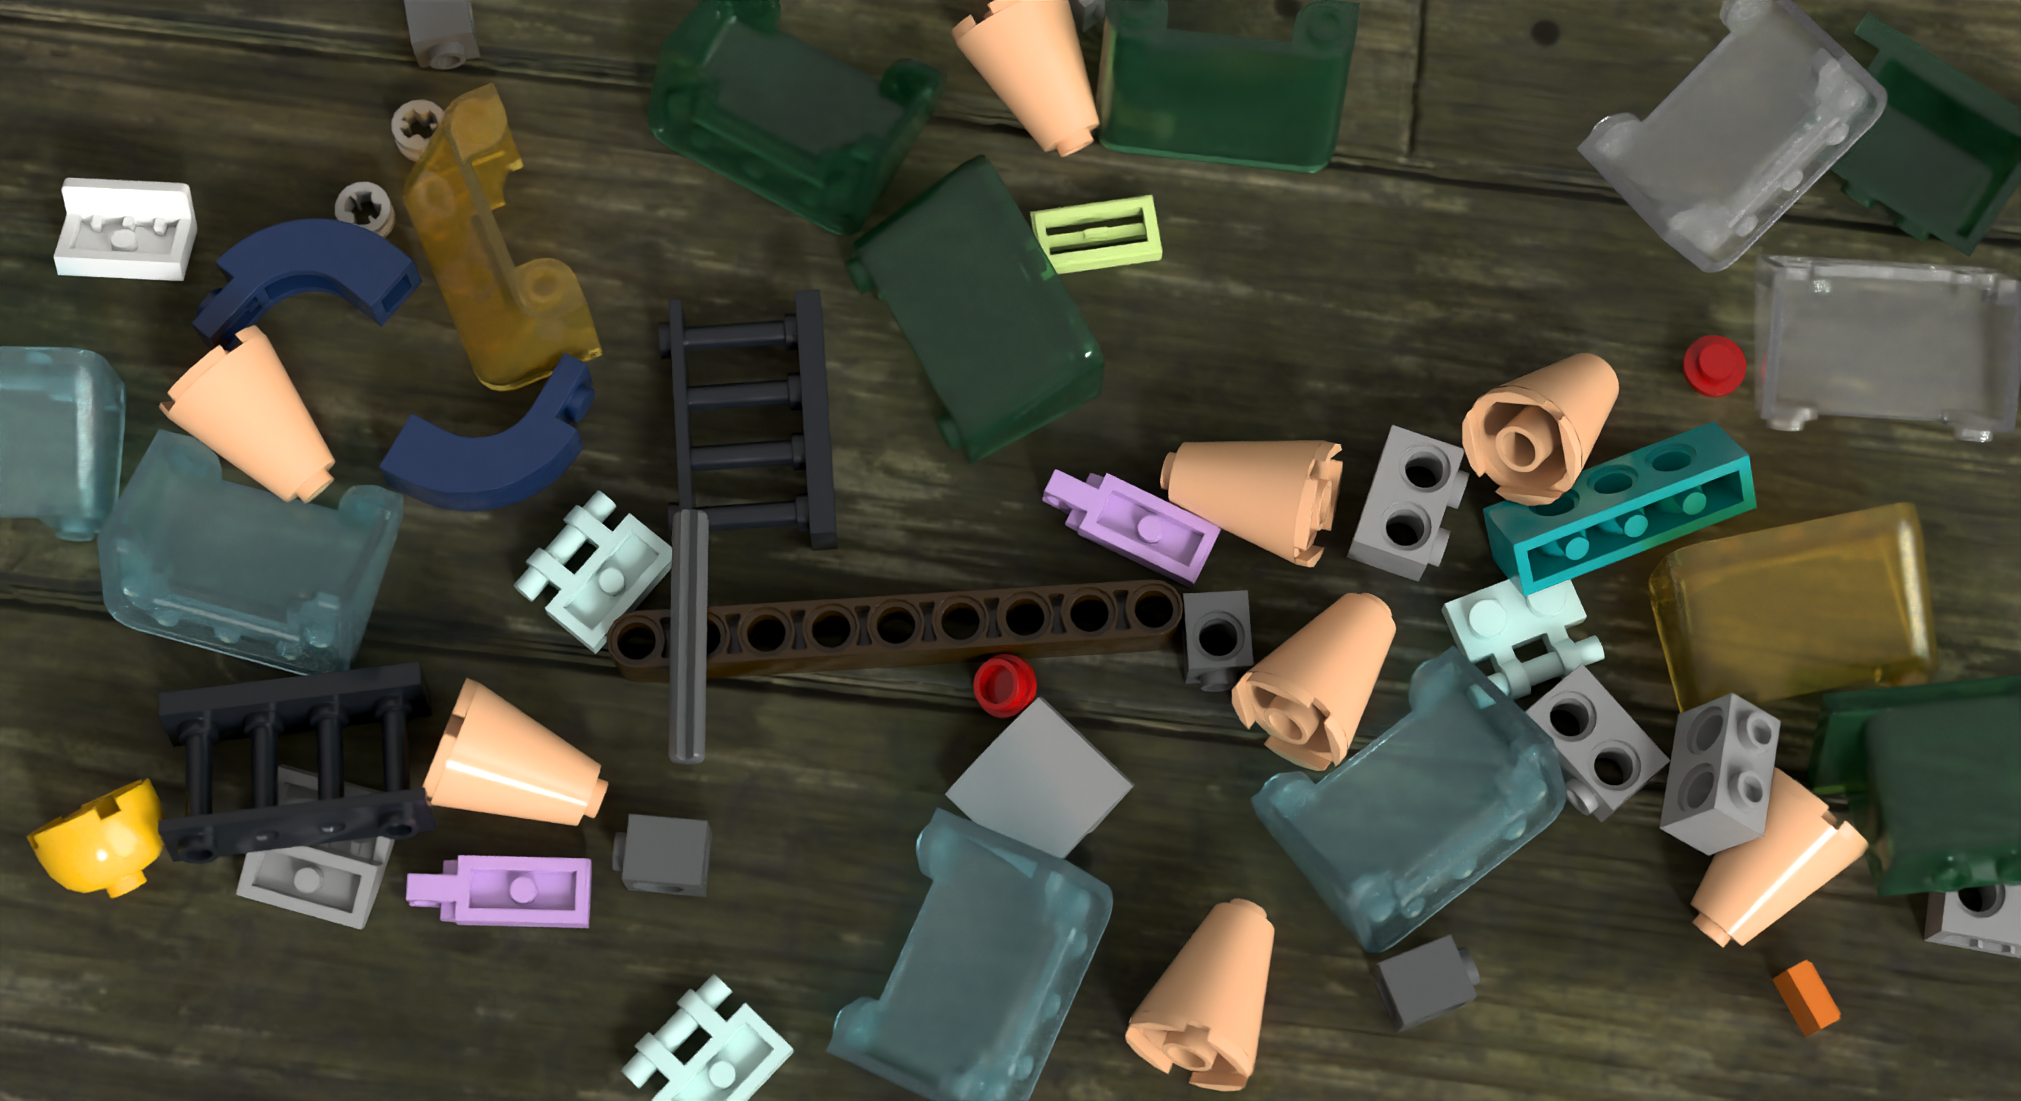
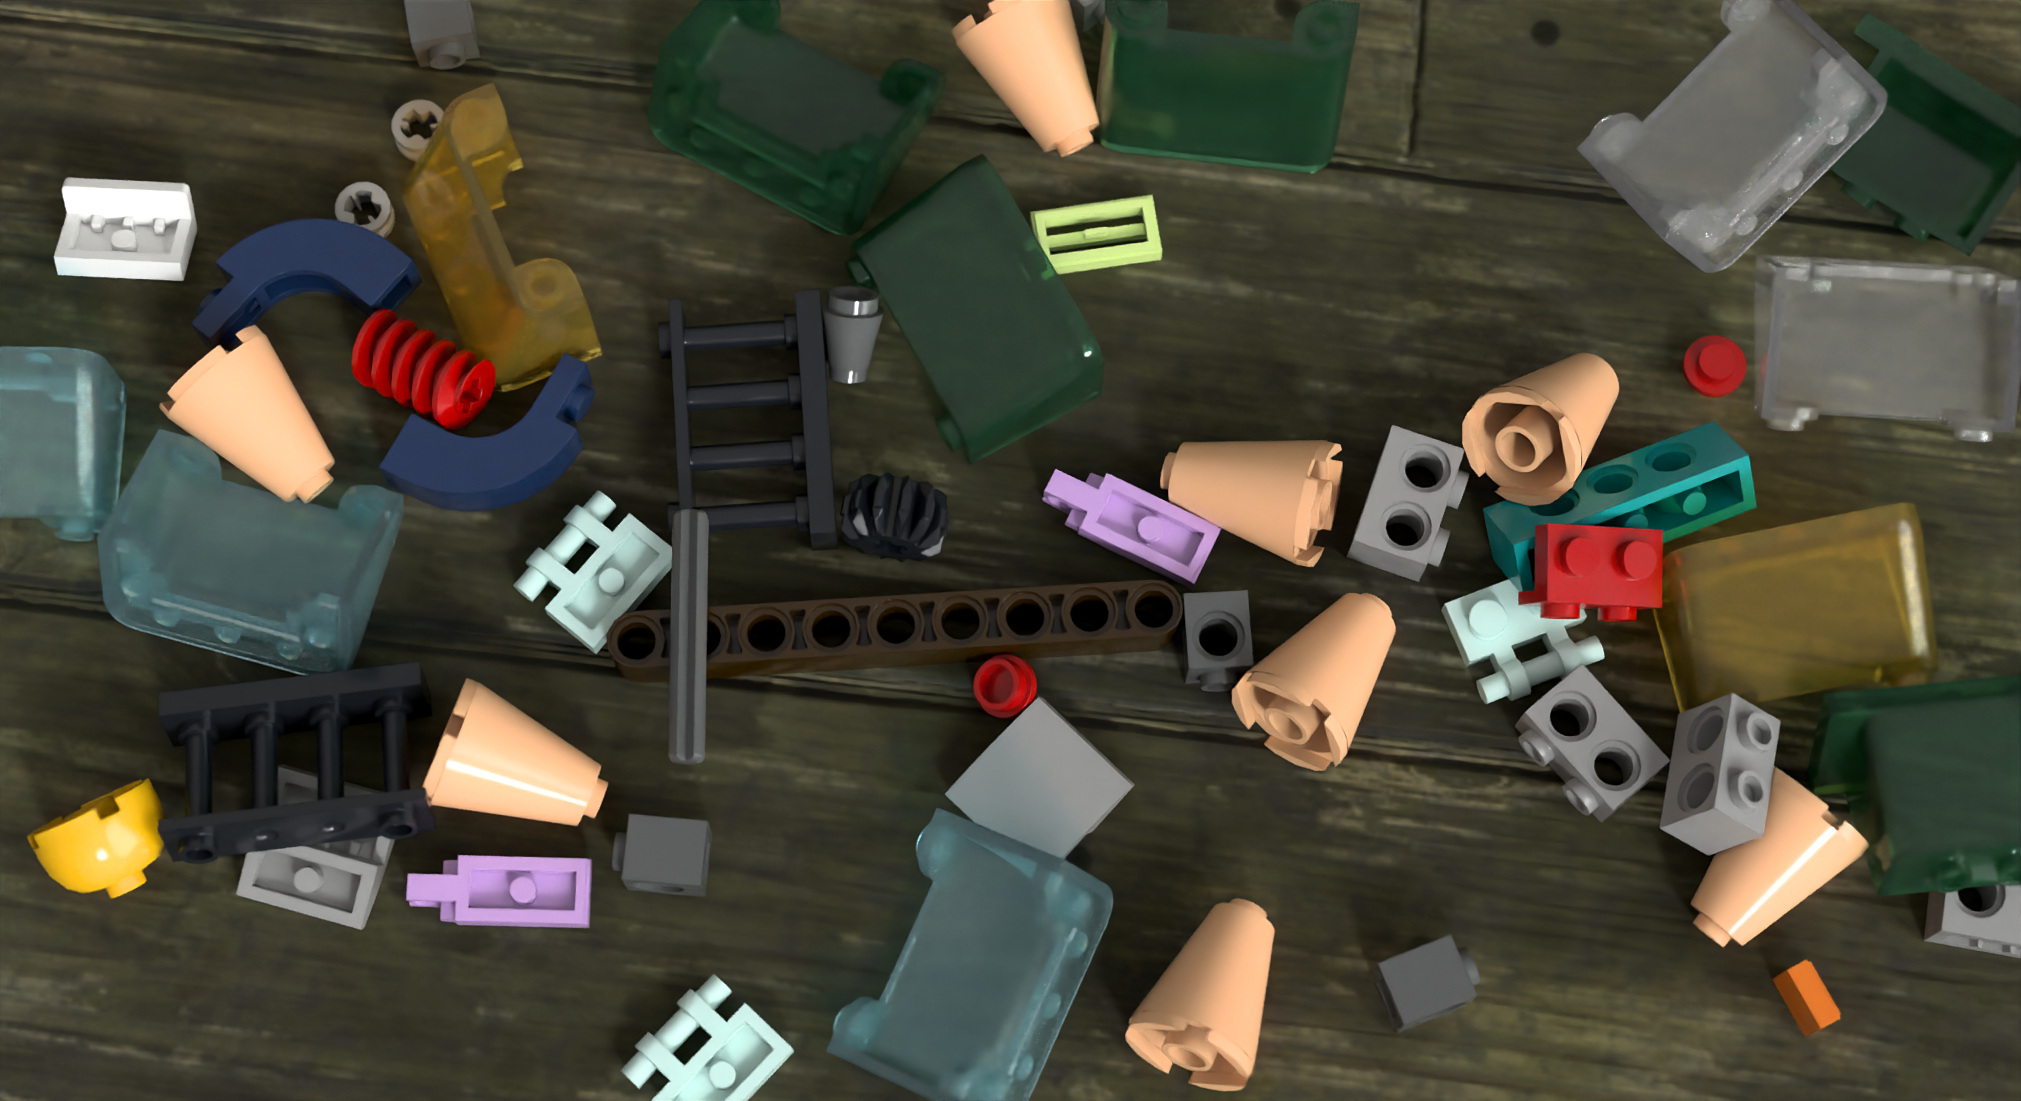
clear light blue windscreen [1251,645,1567,954] -> none
none -> red piece [351,308,496,430]
none -> dark grey cone [821,286,884,383]
none -> black gear [840,472,949,562]
none -> red bracket [1518,523,1663,622]

